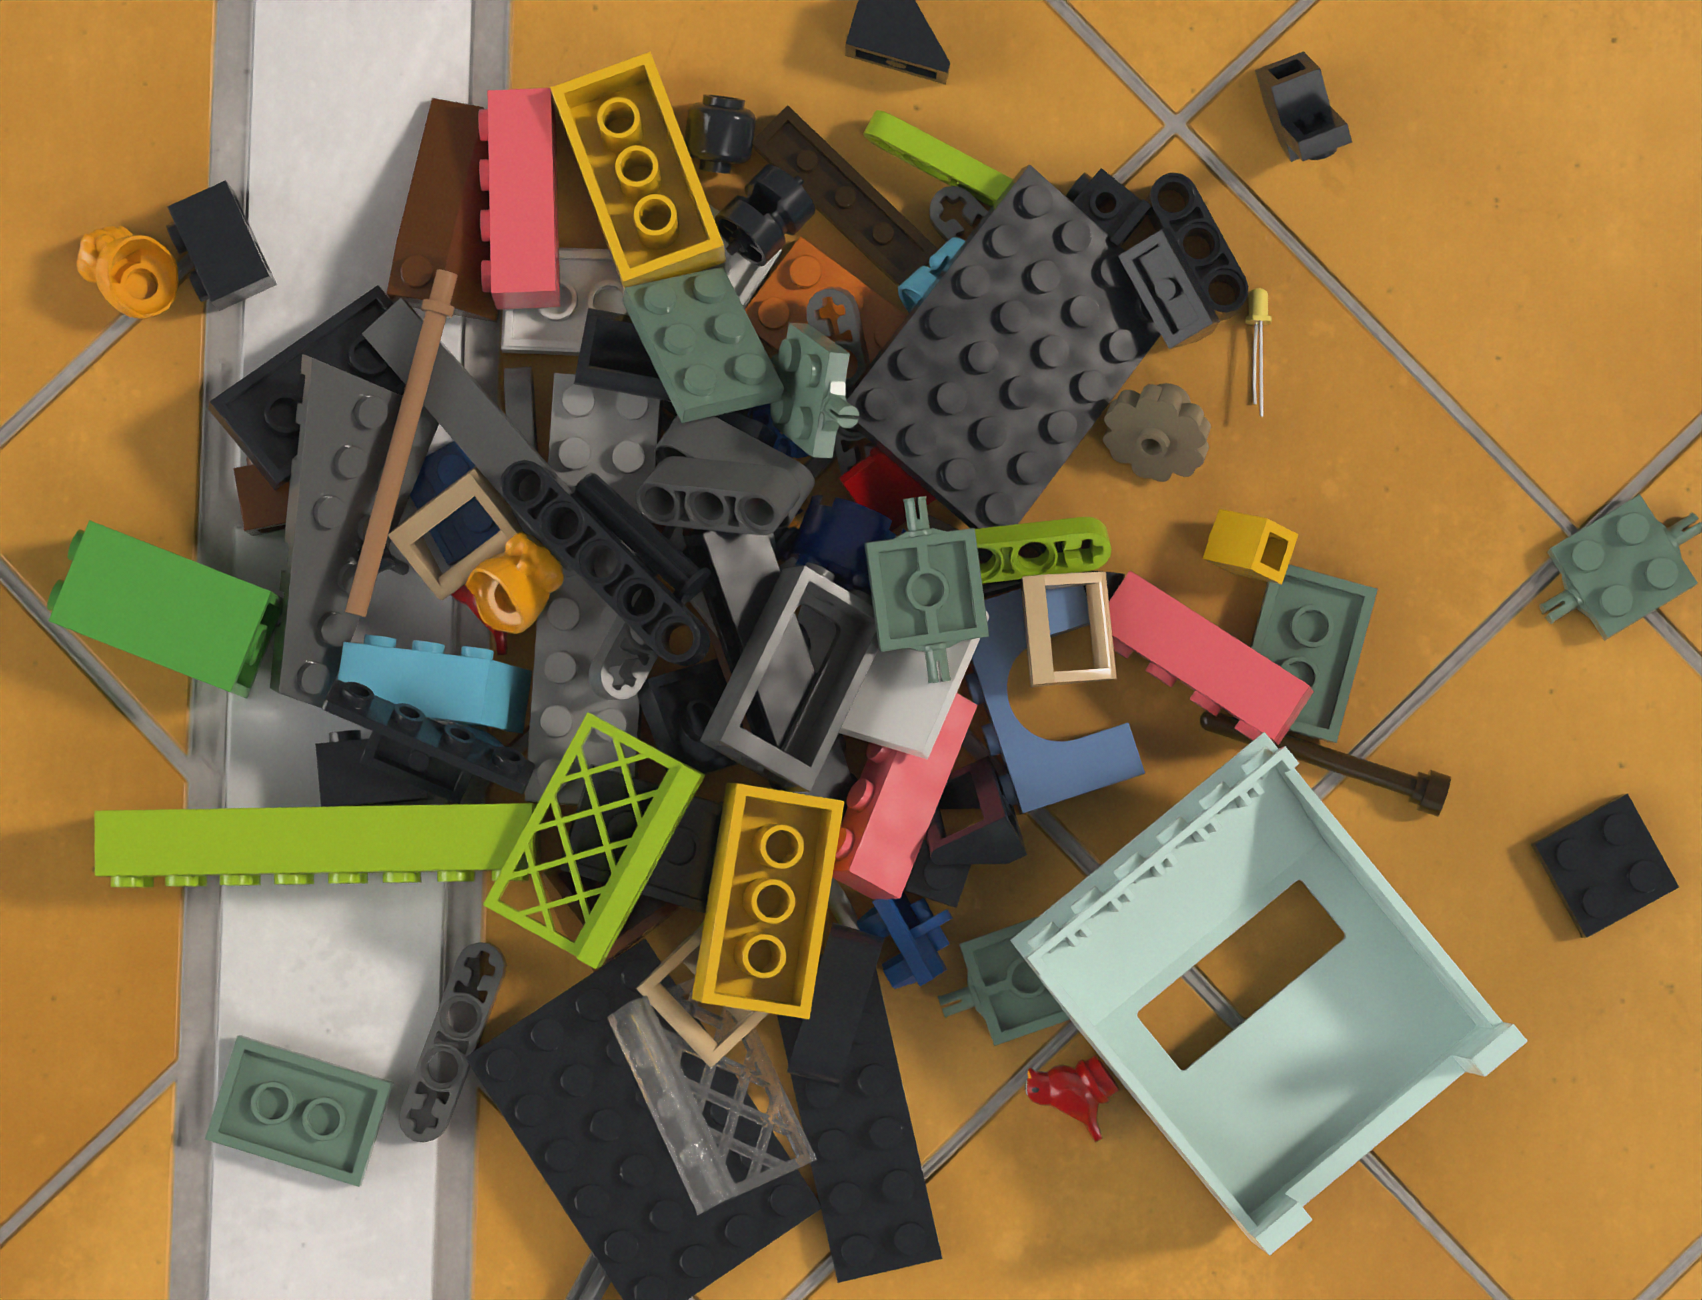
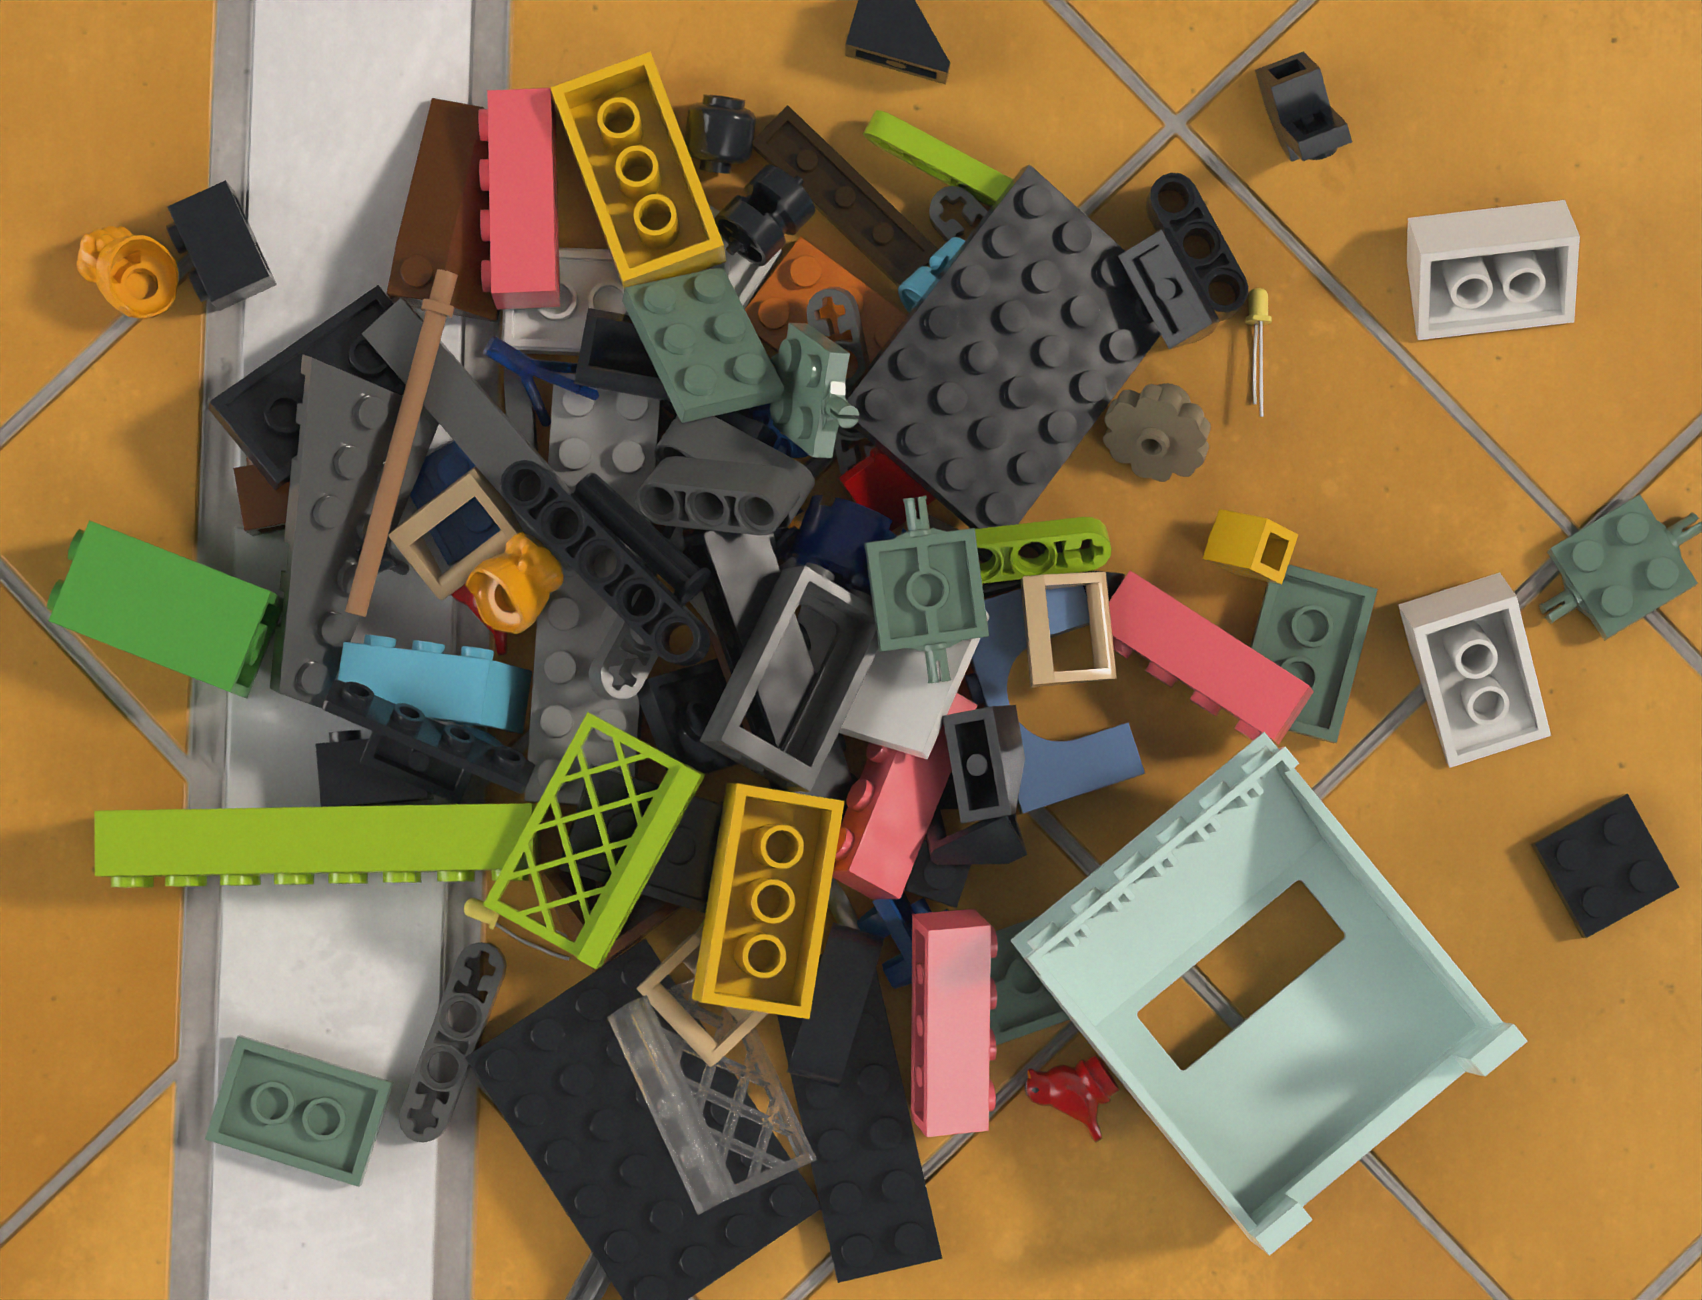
black brick [1065,168,1151,248] -> none
dark brown piece [1200,711,1451,817] -> none
none -> light yellow piece [464,898,570,961]
none -> clear blue plant [483,335,599,427]
none -> coral brick [911,909,998,1137]
none -> black slope [943,705,1025,823]
none -> white slope [1398,572,1551,768]
none -> white slope [1407,200,1580,340]

